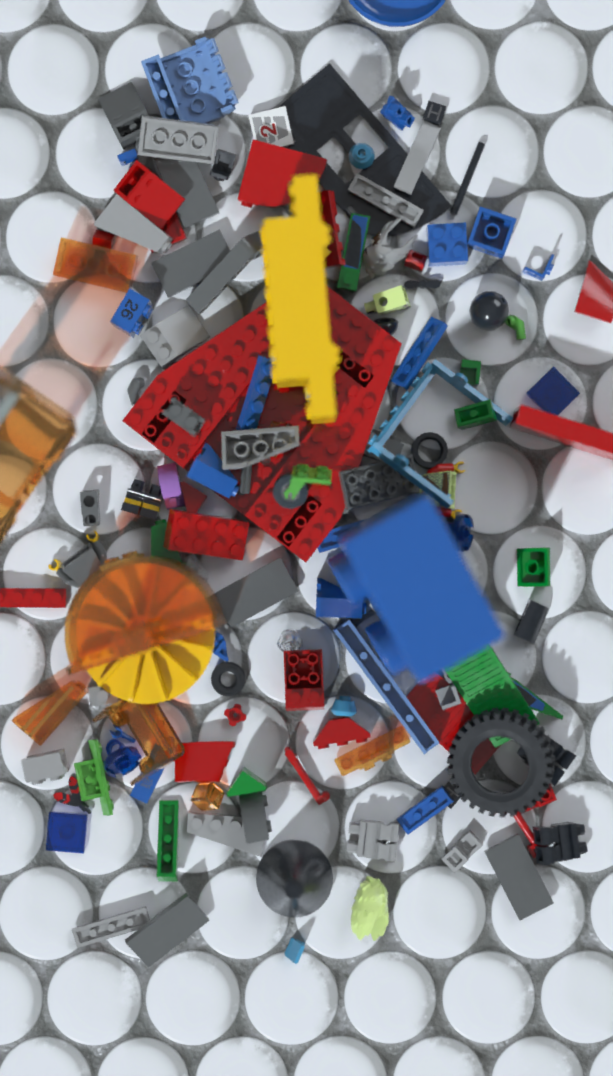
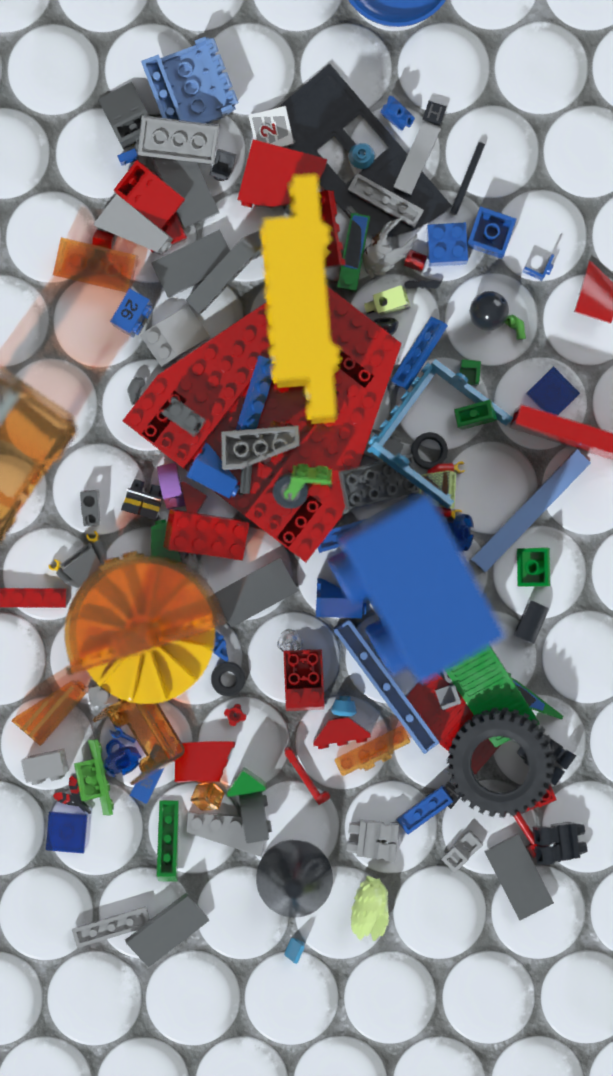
none -> medium blue tile [470,449,591,572]

